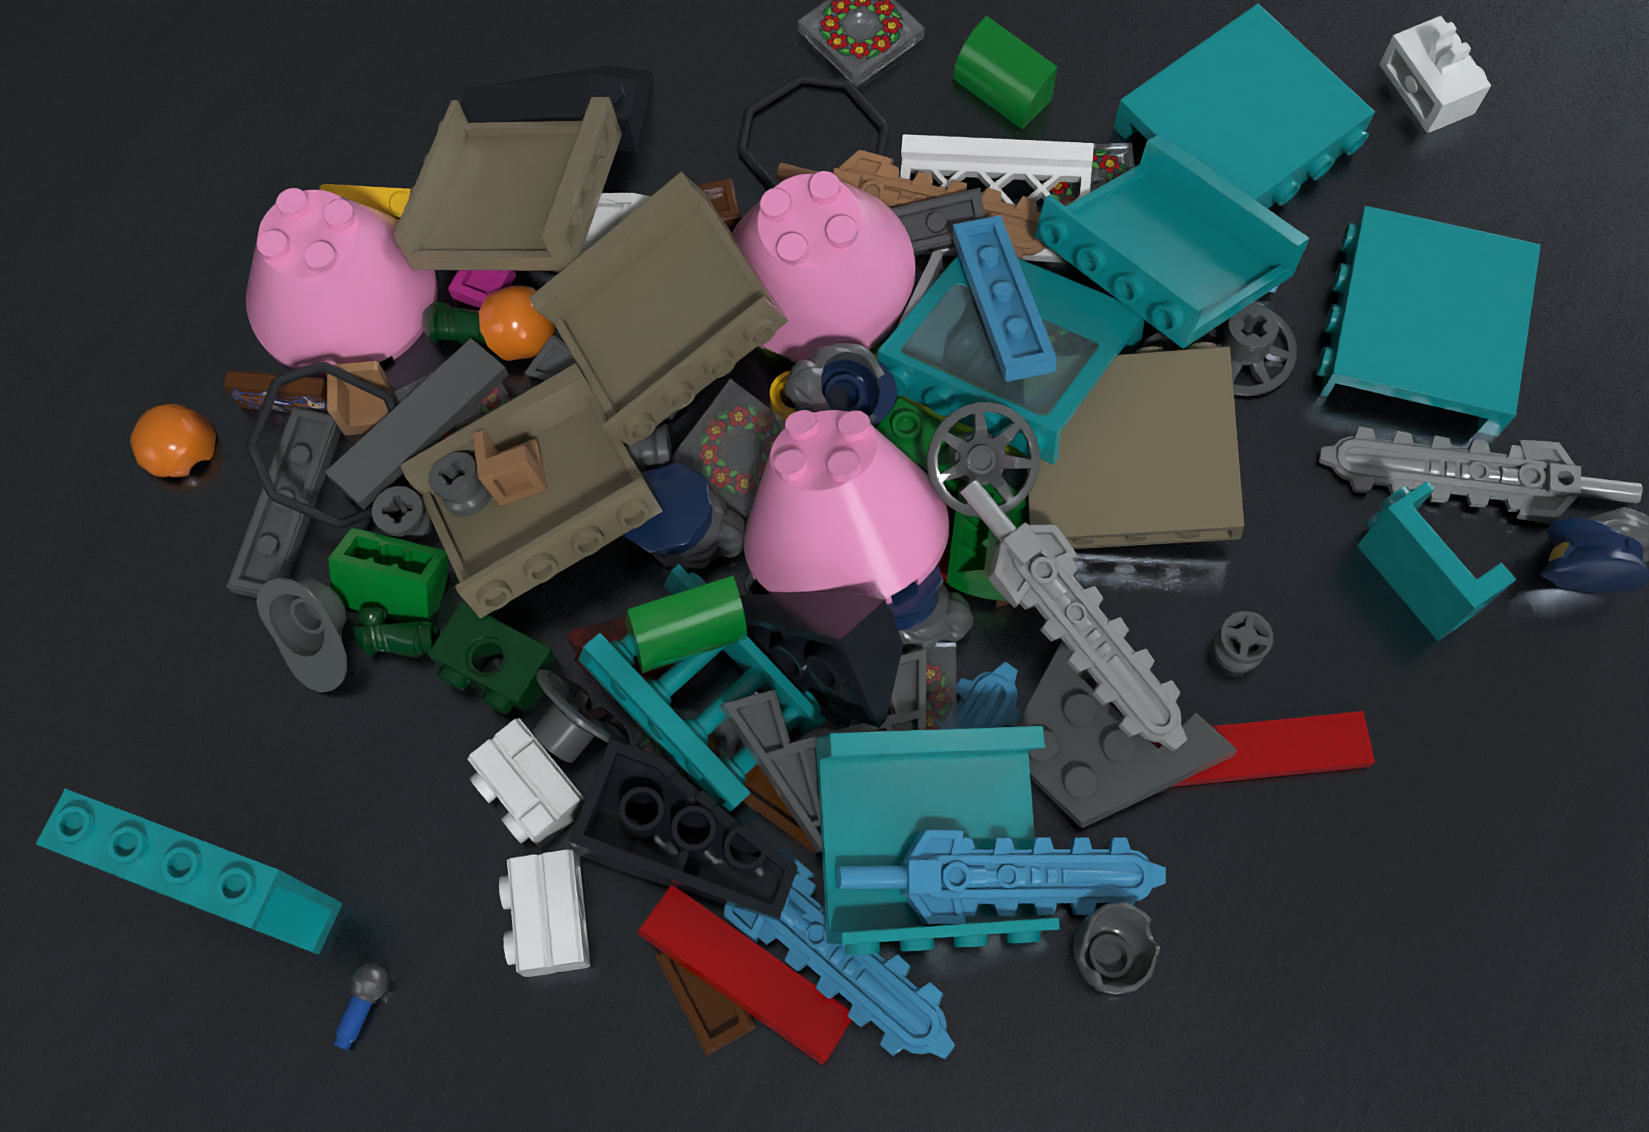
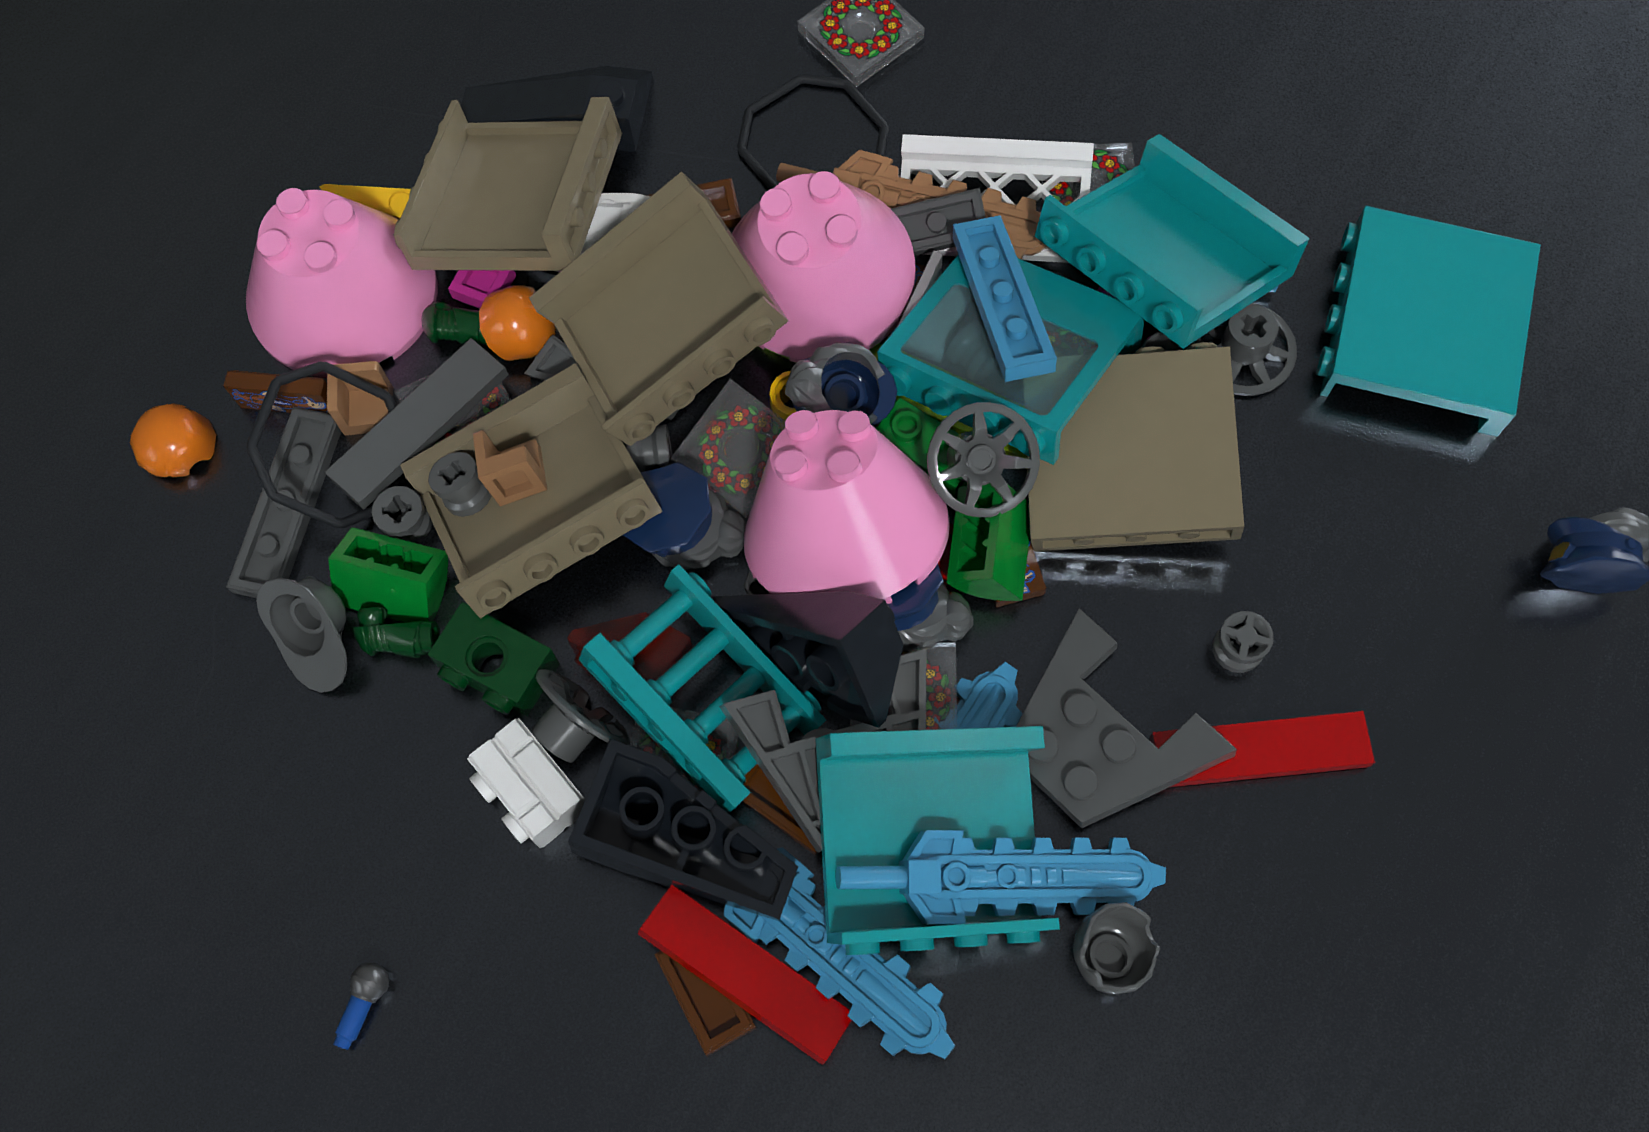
teal panel [36,788,343,955] -> none
white brick [499,849,591,977] -> none
green brick [625,576,747,673] -> none
green brick [953,15,1058,129] -> none
light grey bar [960,479,1187,751] -> none
teal panel [1113,4,1375,209] -> none
light grey bar [1319,426,1643,524] -> none
teal panel [1357,481,1516,641] -> none
white brick [1379,16,1491,134] -> none

